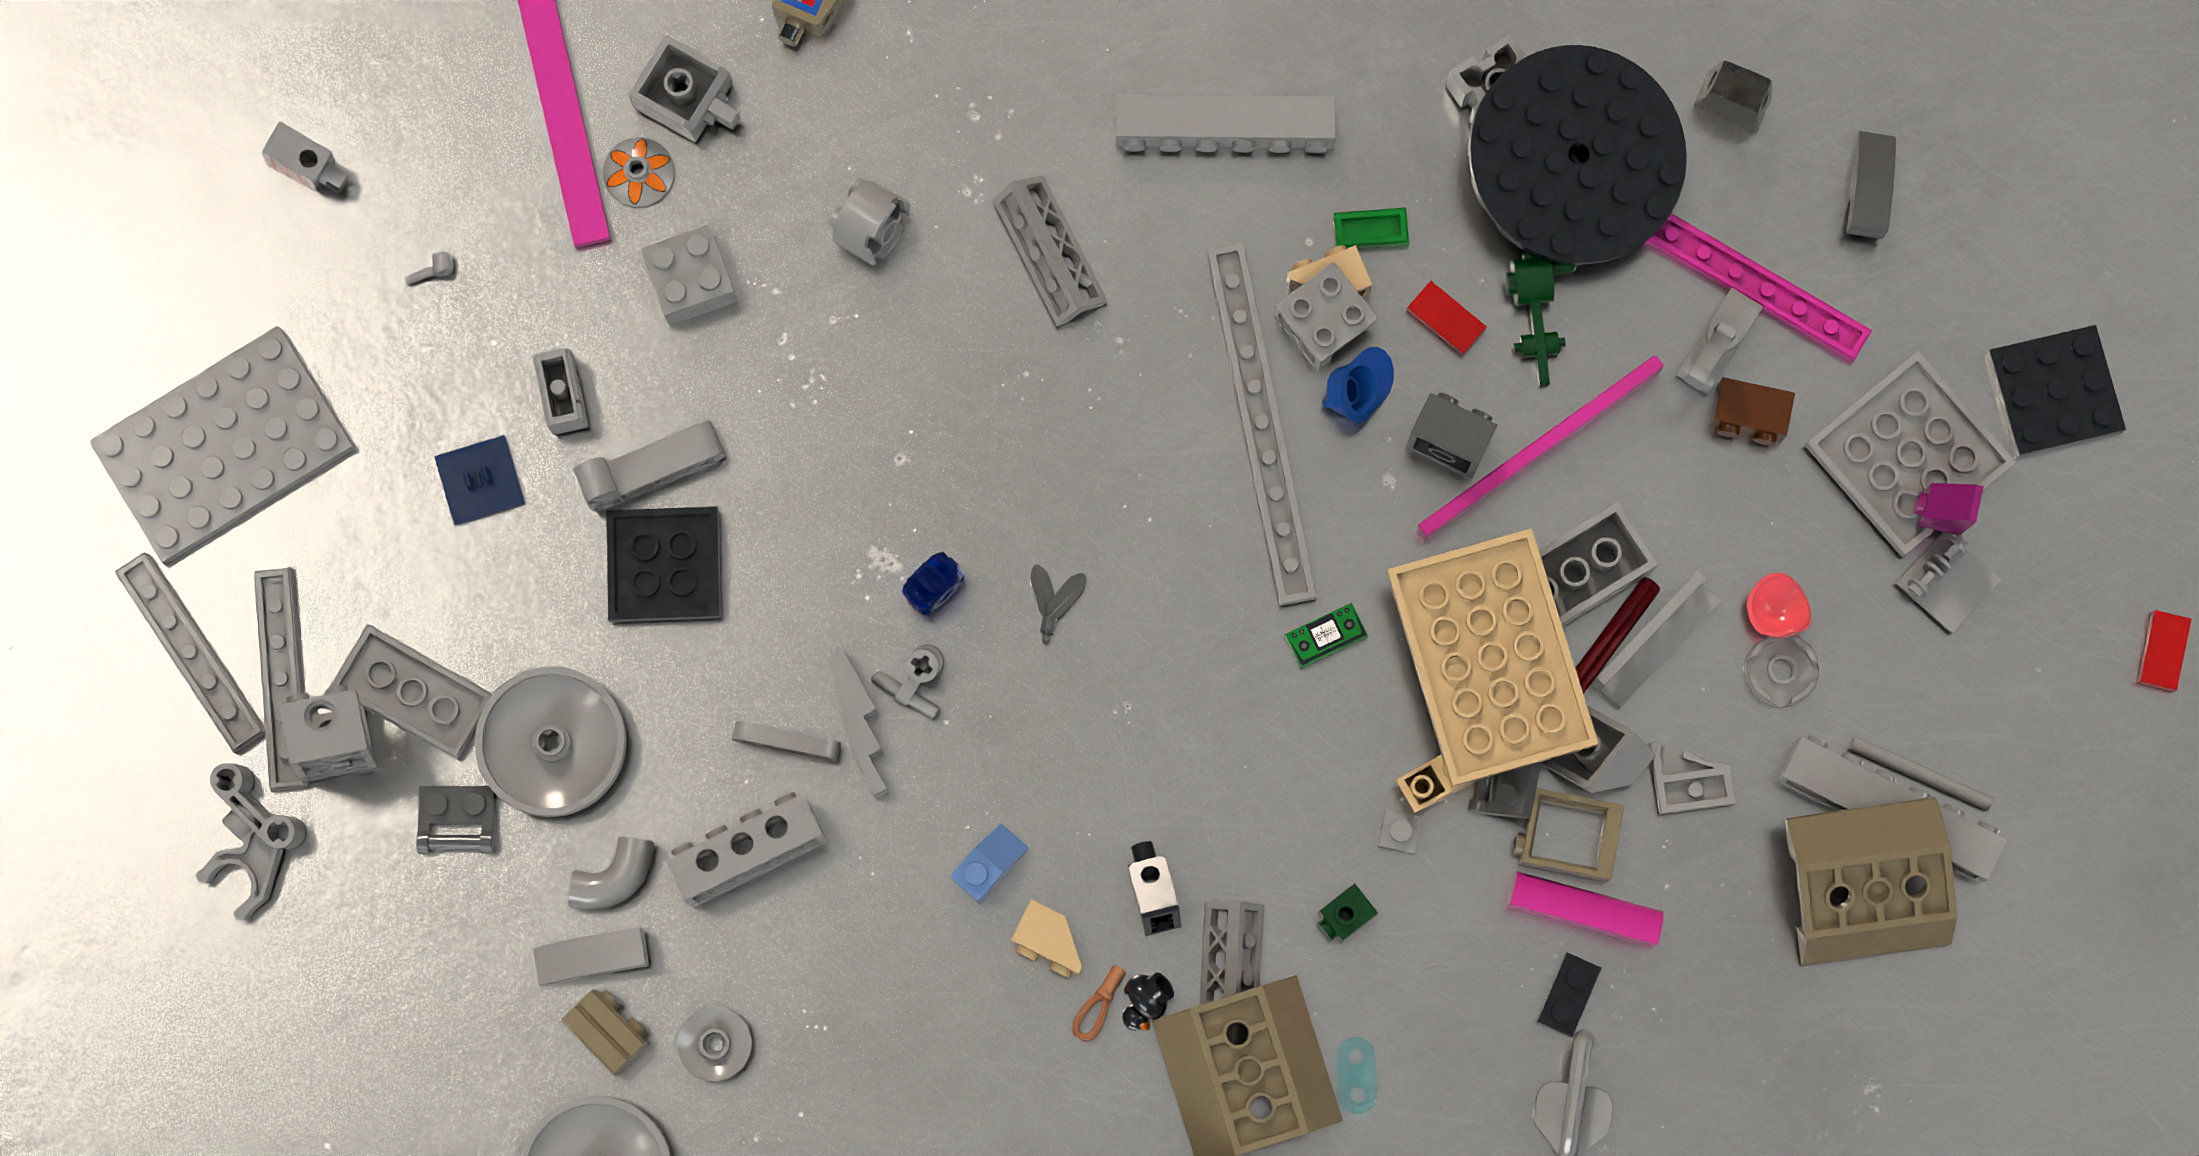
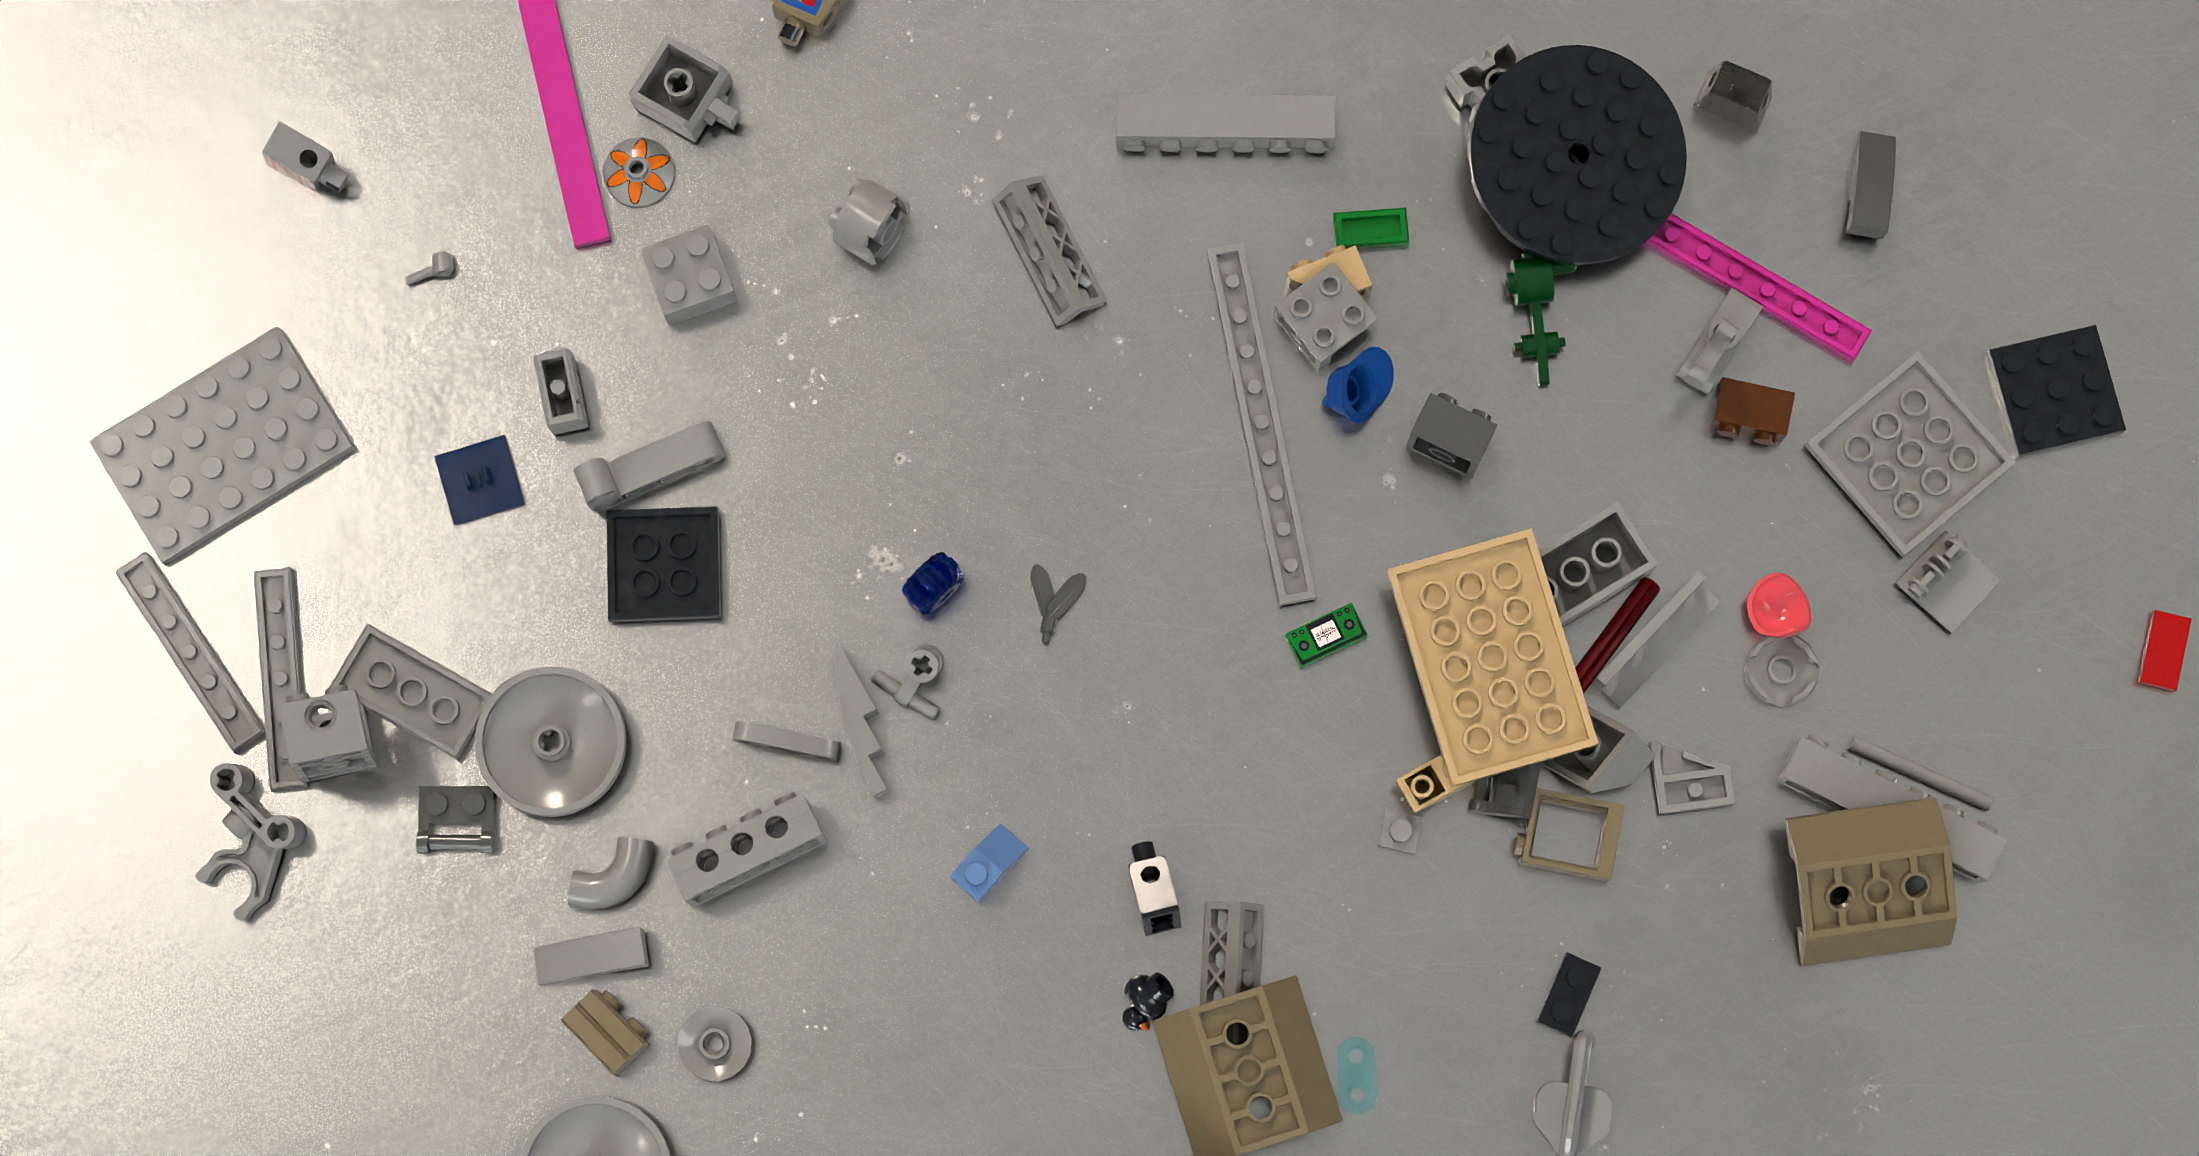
tan slope [1011,899,1082,978] -> none
nougat piece [1072,965,1126,1042] -> none
dark green brick [1317,883,1378,943] -> none
red tile [1407,280,1487,357] -> none
dark pink tile [1416,356,1664,543] -> none
dark pink brick [1506,871,1663,948] -> none
magenta slope [1913,483,1984,535] -> none

